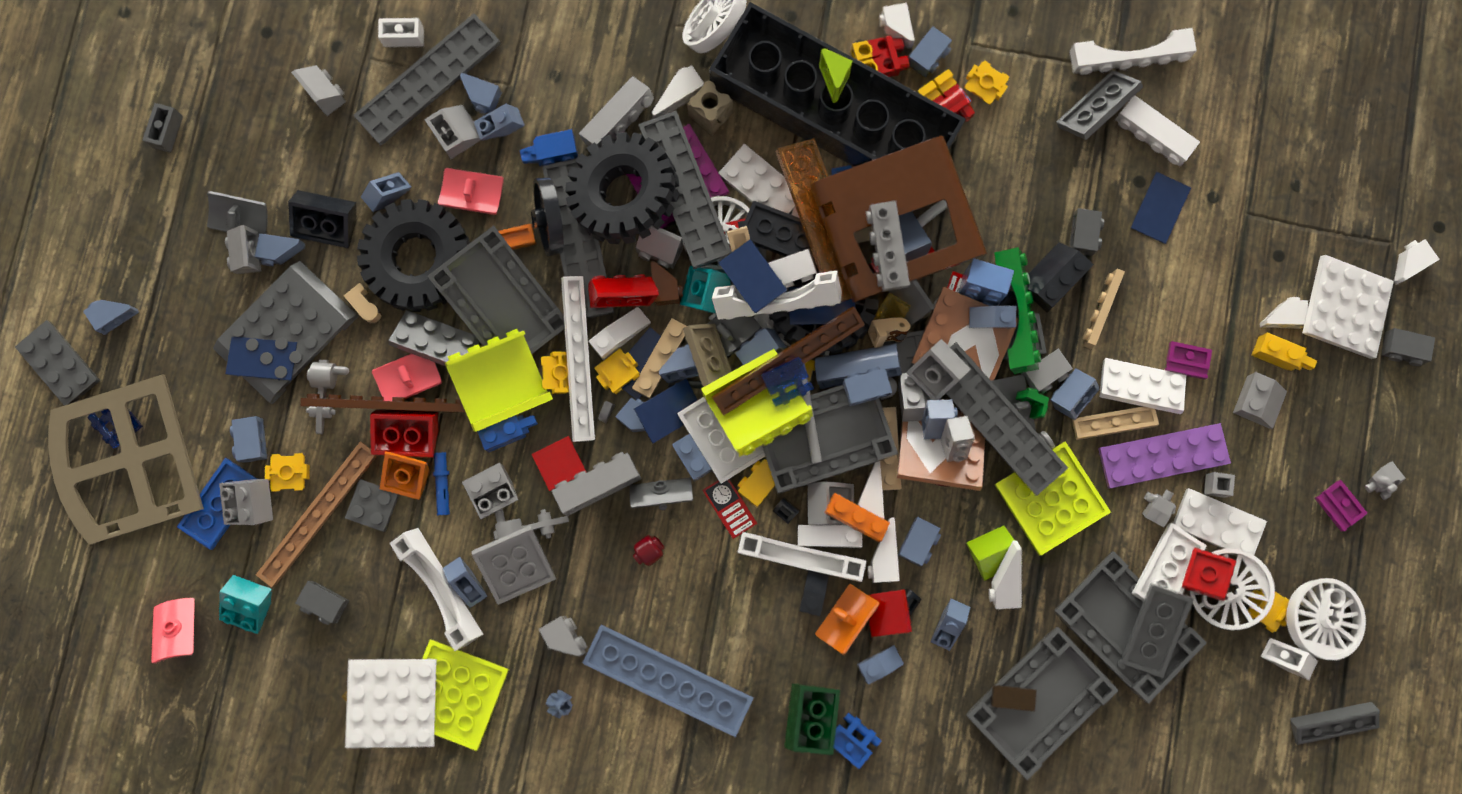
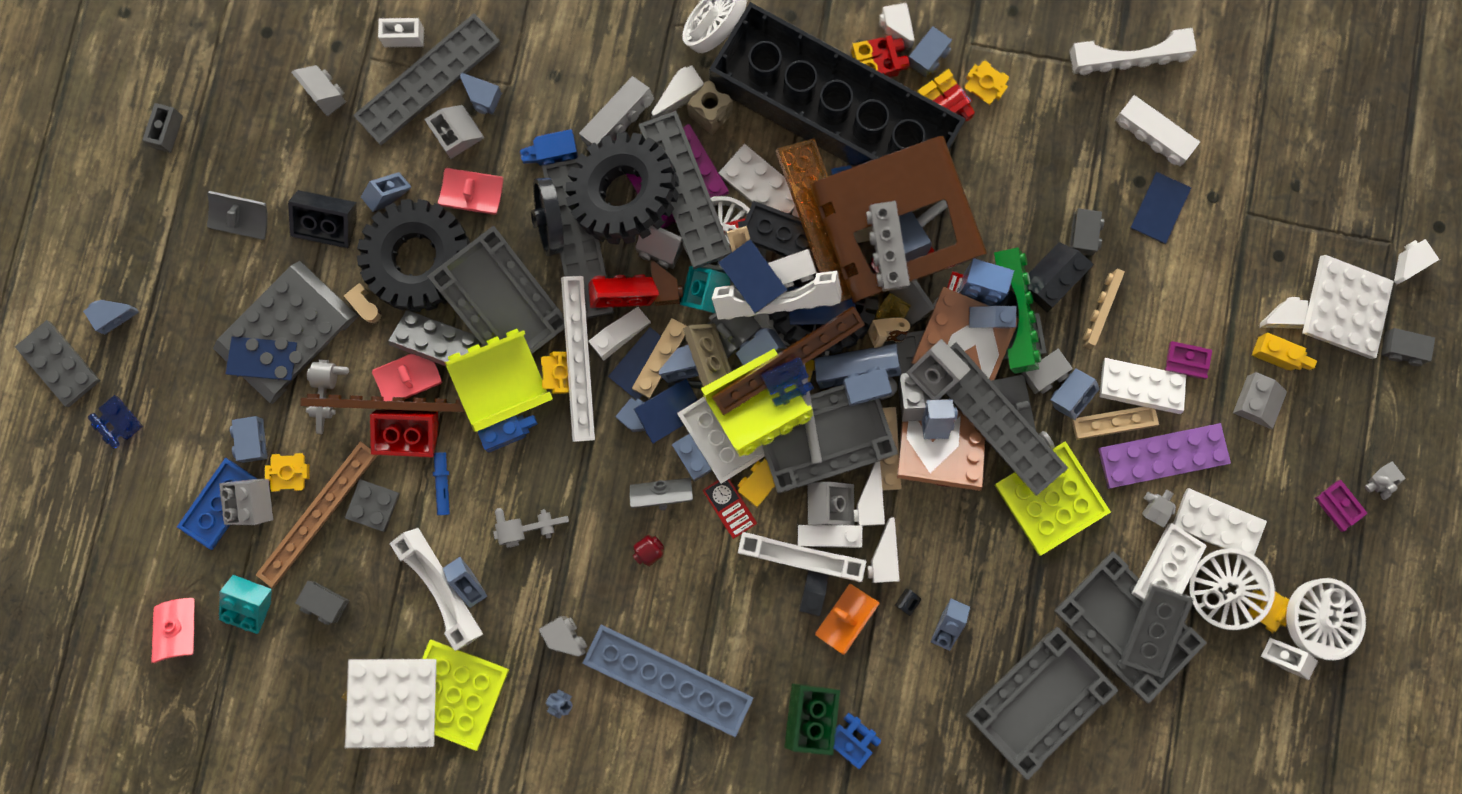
dark tan window [48,374,204,545] -> none
light grey slope [225,225,261,274] -> none
sand blue slope [255,233,305,266] -> none
orange slope [379,451,430,500] -> none
light grey slope [462,463,519,519] -> none
light grey plate [472,525,556,605] -> none
sand blue slope [474,104,525,140] -> none
orange tile [499,224,536,250] -> none
red tile [532,436,587,491] -> none
light grey brick [552,452,641,516] -> none
yellow piece [594,349,640,394] -> none
flat silver tile [599,401,615,423] -> none
black slope [773,497,800,524] -> none
lime slope [819,49,852,103] -> none
orange plate [824,493,890,542] -> none
sand blue slope [857,645,904,685] -> none
red tile [868,589,912,637] -> none
sand blue brick [897,517,941,567] -> none
light grey brick [940,416,974,462] -> none
lime slope [966,526,1022,581] -> none
white slope [988,541,1022,609] -> none
dark brown tile [991,685,1037,712] -> none
green bracket [1015,388,1049,419] -> none
dark grey plate [1056,70,1143,140] -> none
red tile [1181,547,1237,602] -> none
light grey brick [1204,472,1235,498] -> none
dark grey slope [1290,702,1379,745] -> none

